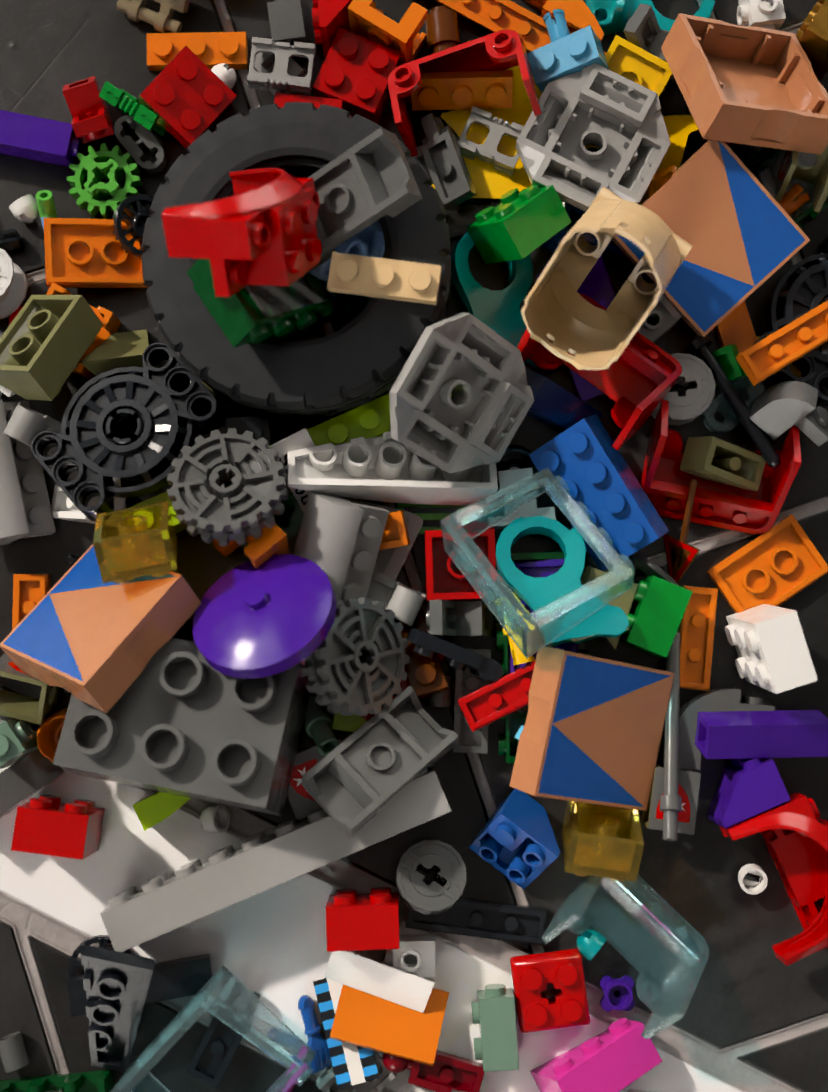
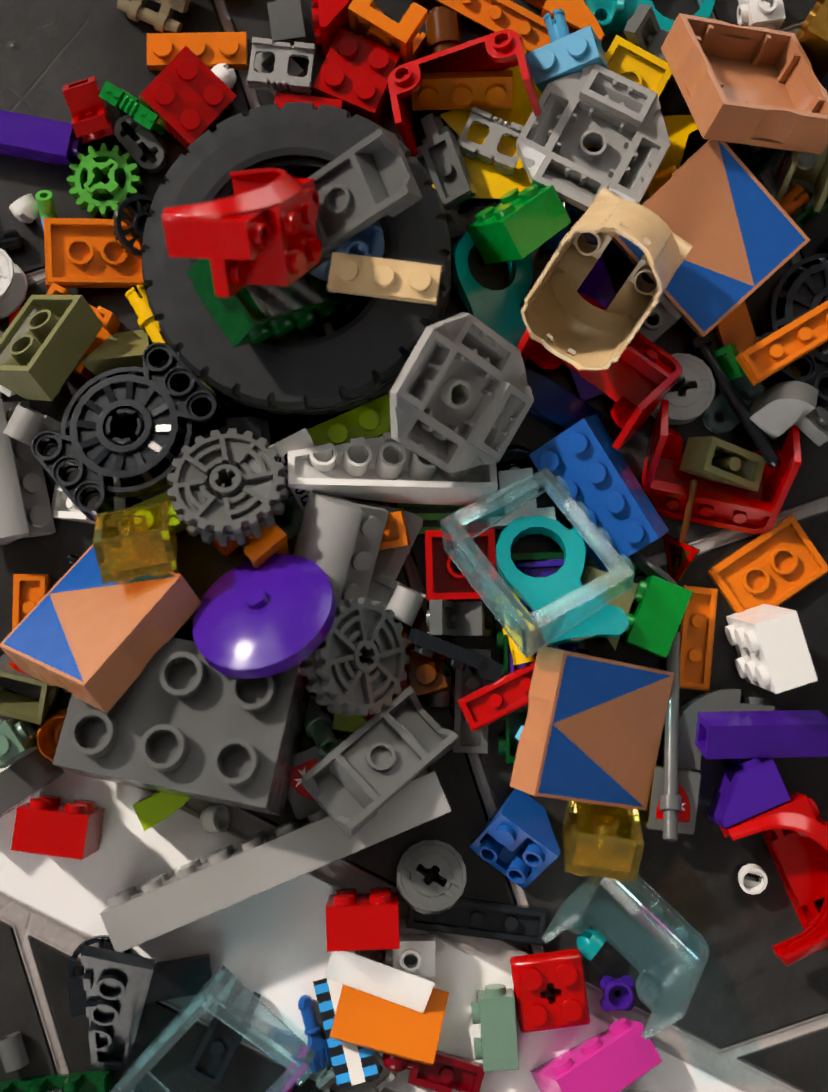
none -> yellow pin [125,285,172,348]

